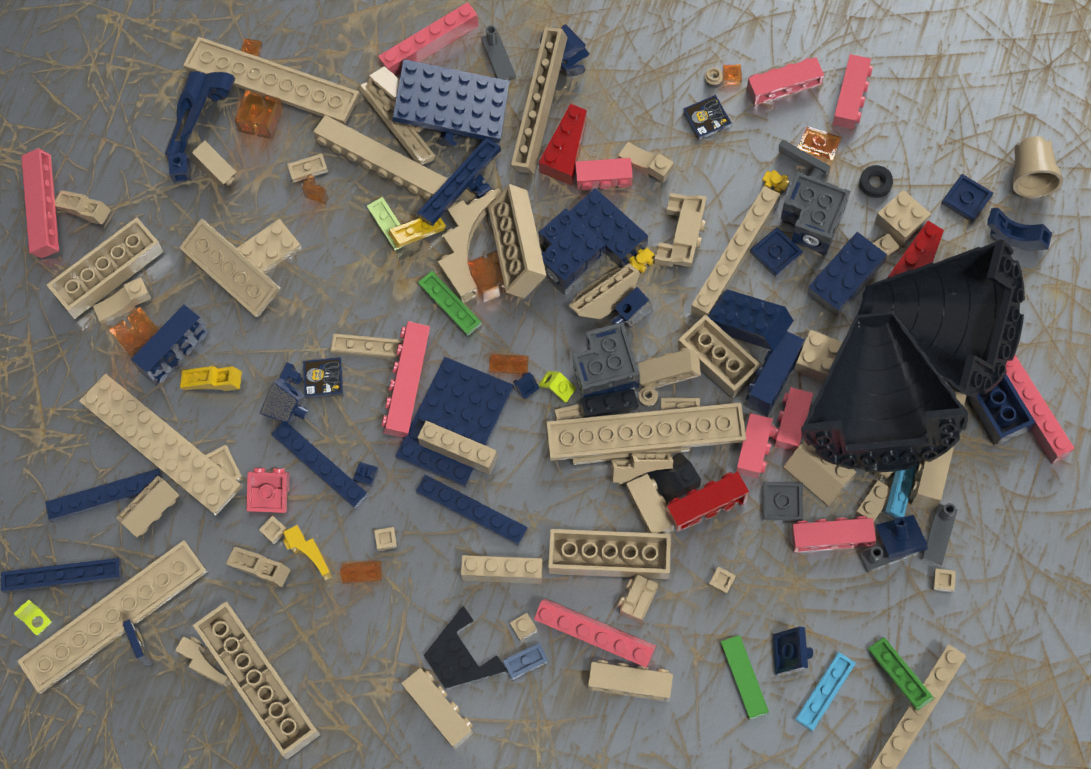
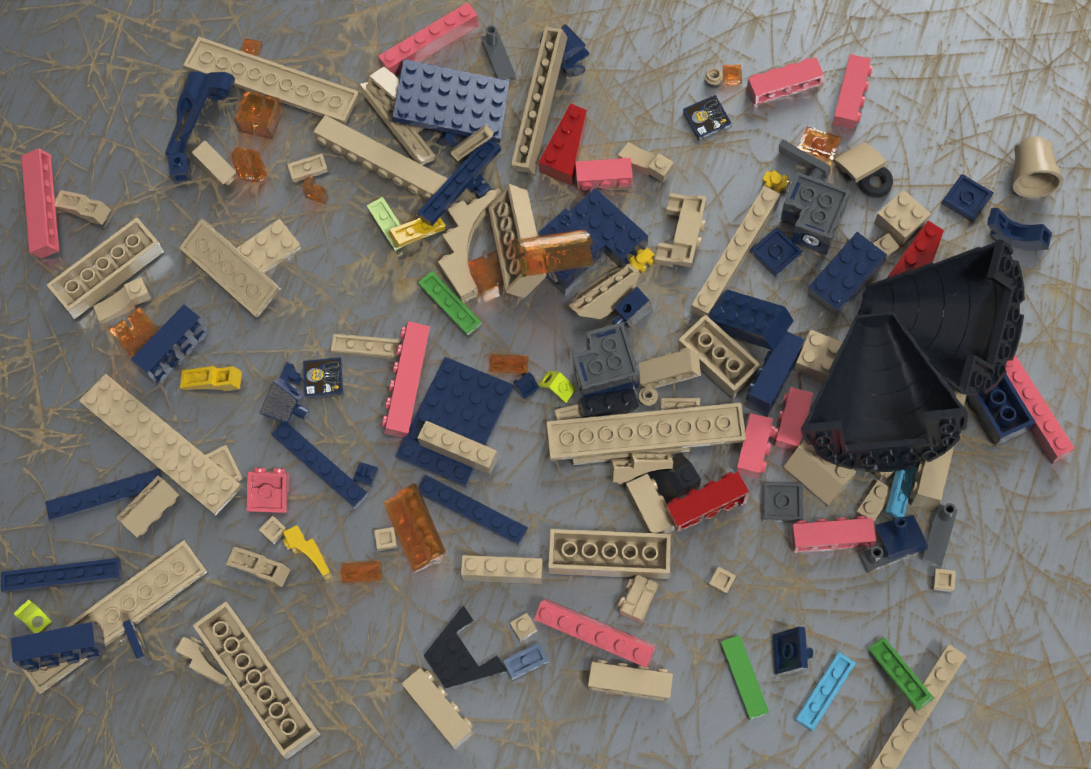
none -> dark blue brick [11,622,106,672]
none -> clear orange brick [232,147,267,183]
none -> clear orange brick [383,483,448,573]
none -> tan piece [450,124,494,161]
none -> clear orange brick [512,229,594,277]
none -> tan slope [834,142,887,183]

